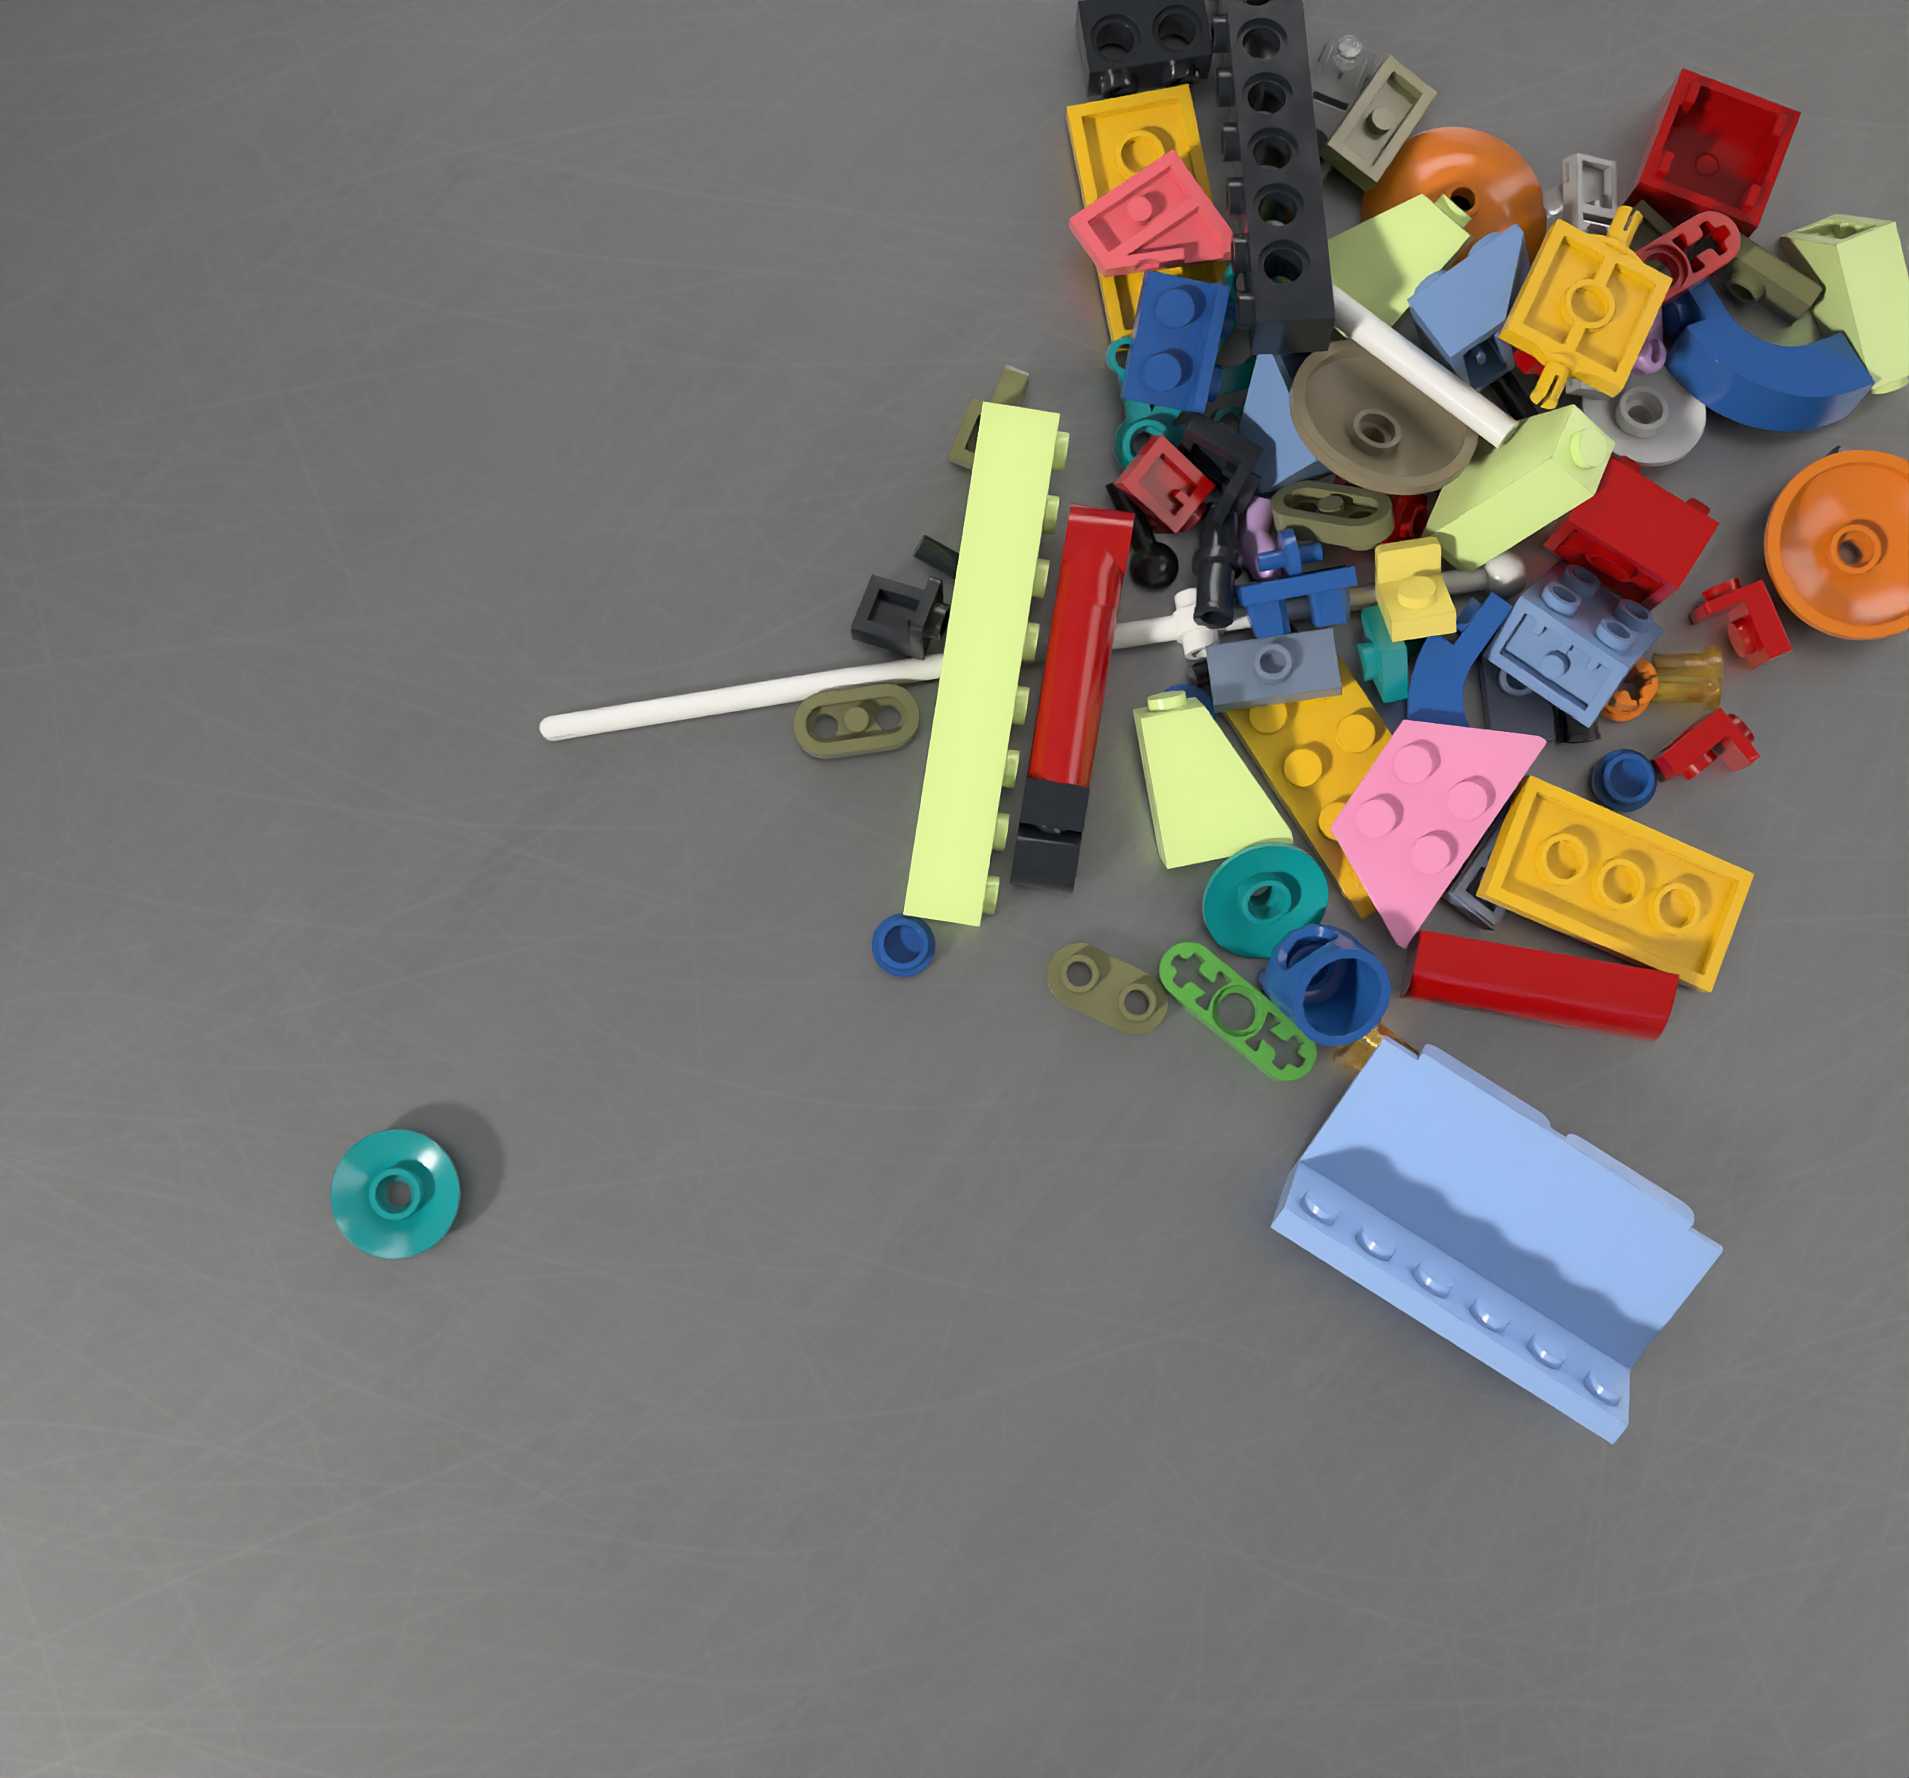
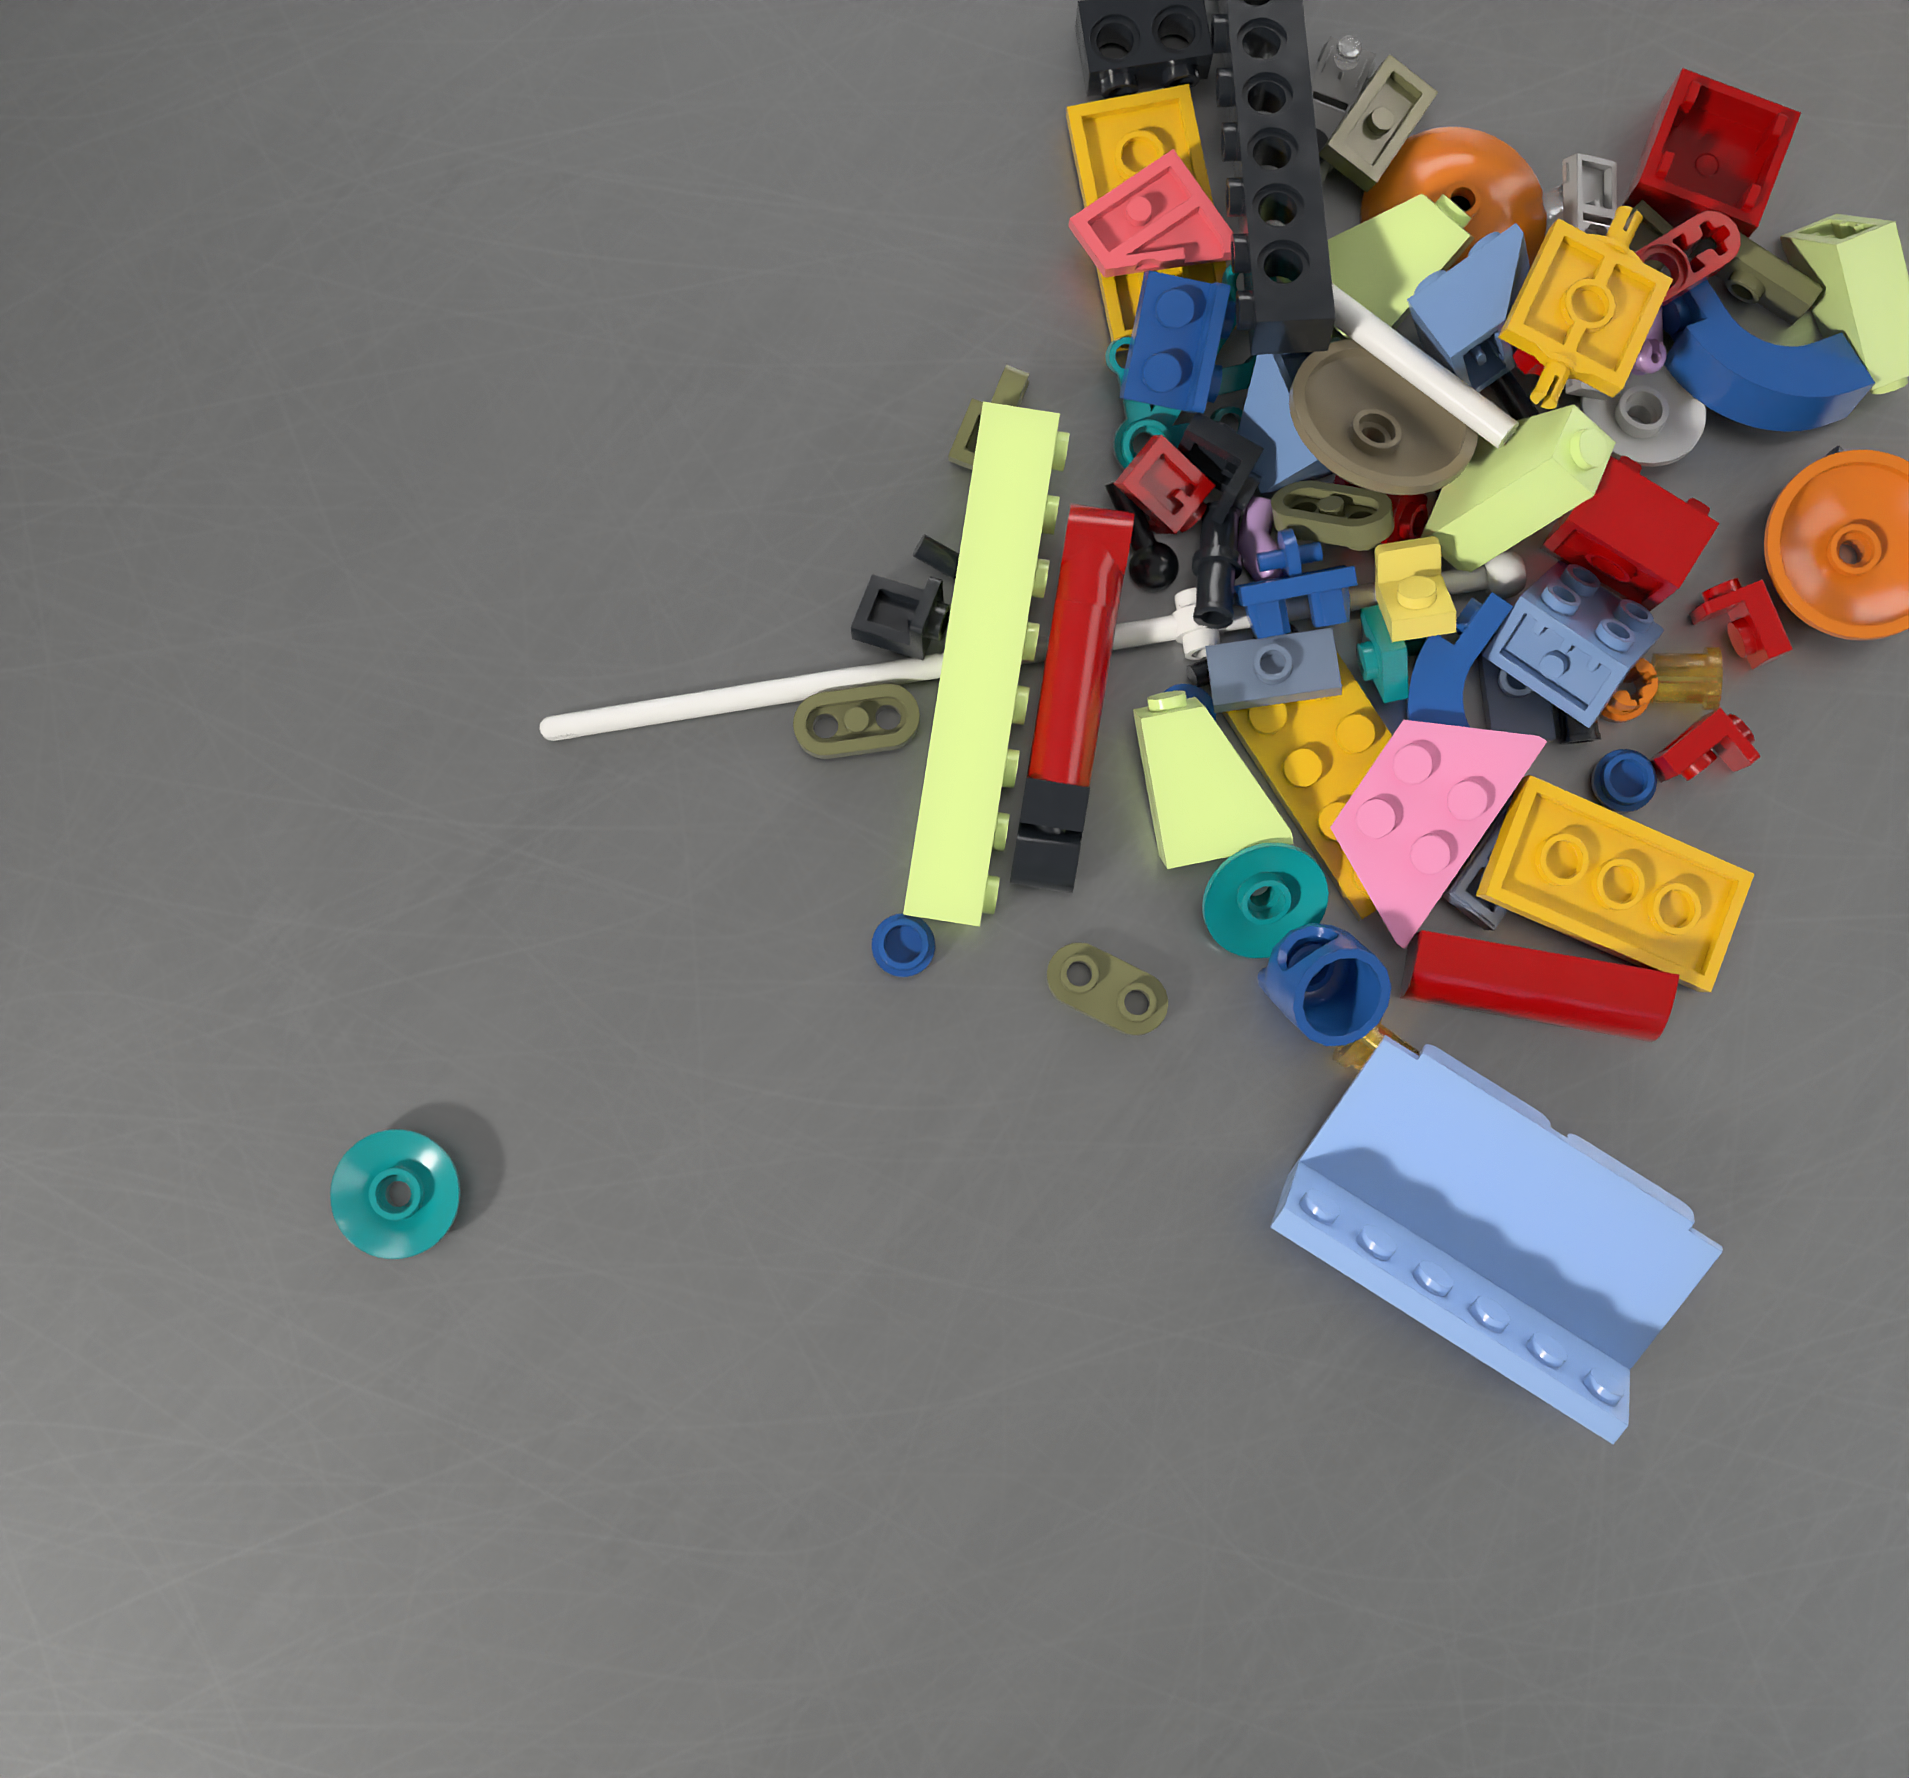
bright green beam [1157,942,1317,1082] -> none

